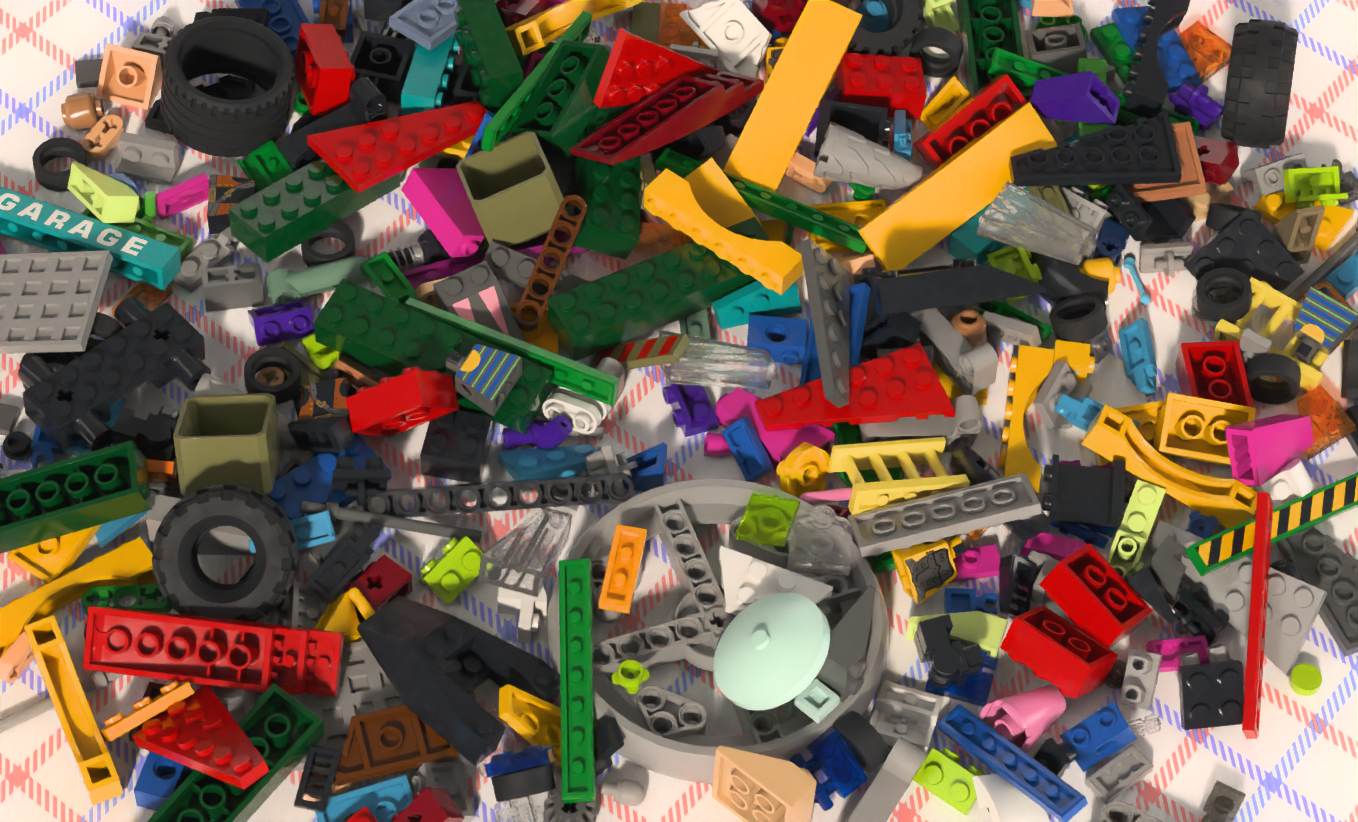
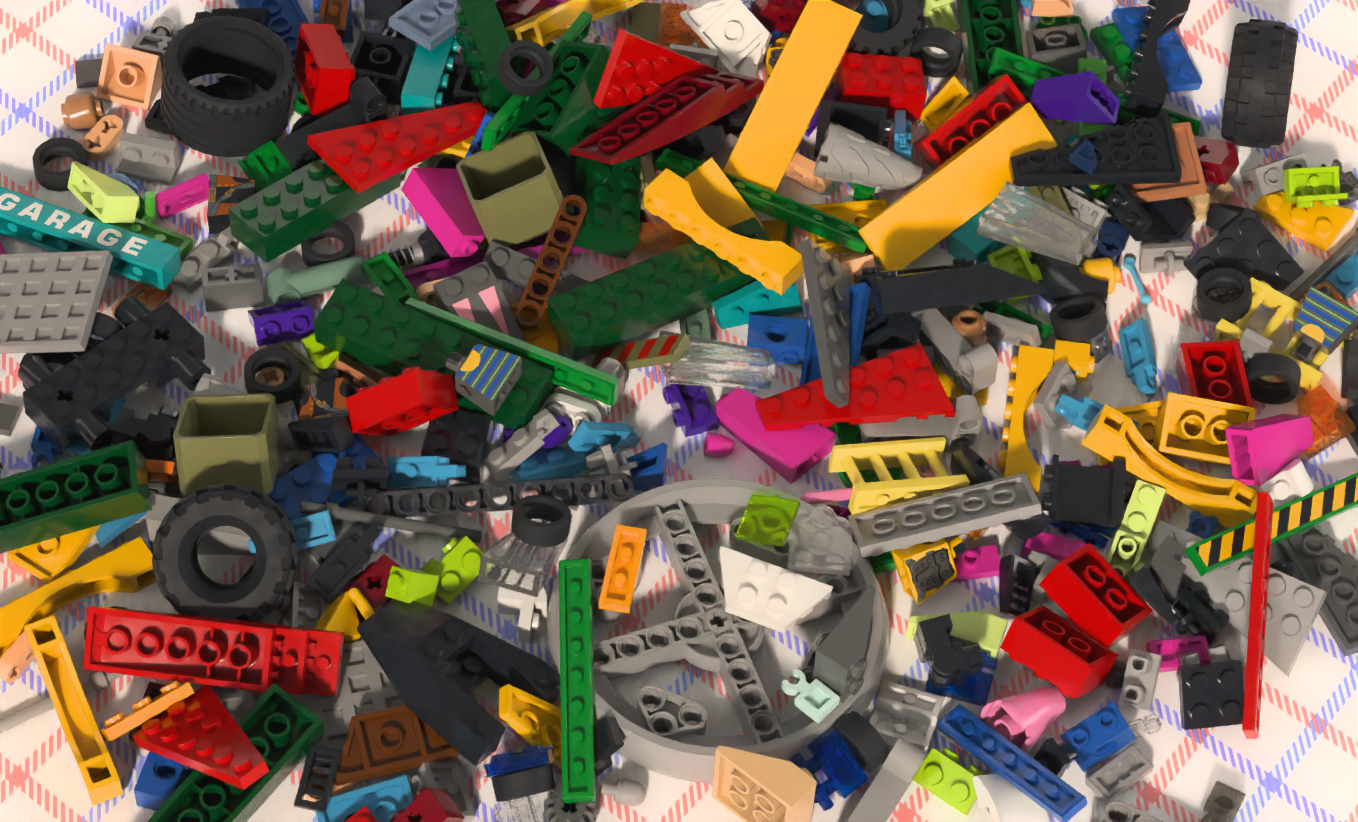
black plate [2,431,32,460] -> none
green beam [81,584,173,616] -> none
lime plate [611,659,650,694] -> none
light aqua dish [713,592,830,711] -> none
blue plate [721,416,775,482] -> none
yellow plate [776,442,831,499] -> none
blue plate [944,588,998,615] -> none
dark purple hips [1169,81,1224,131] -> none
clear orange wing [1179,21,1232,84] -> none
dark tan slope [1272,205,1325,265] -> none
lime tile [1289,664,1322,696] -> none
none -> lime brick [385,566,439,606]
none -> dark azure hinge [387,456,466,488]
none -> light grey hinge [484,408,560,481]
none -> black tyre [496,40,554,97]
none -> black tyre [511,495,571,547]
none -> dark azure hinge [568,421,641,453]
none -> dark blue tile [1068,138,1098,175]

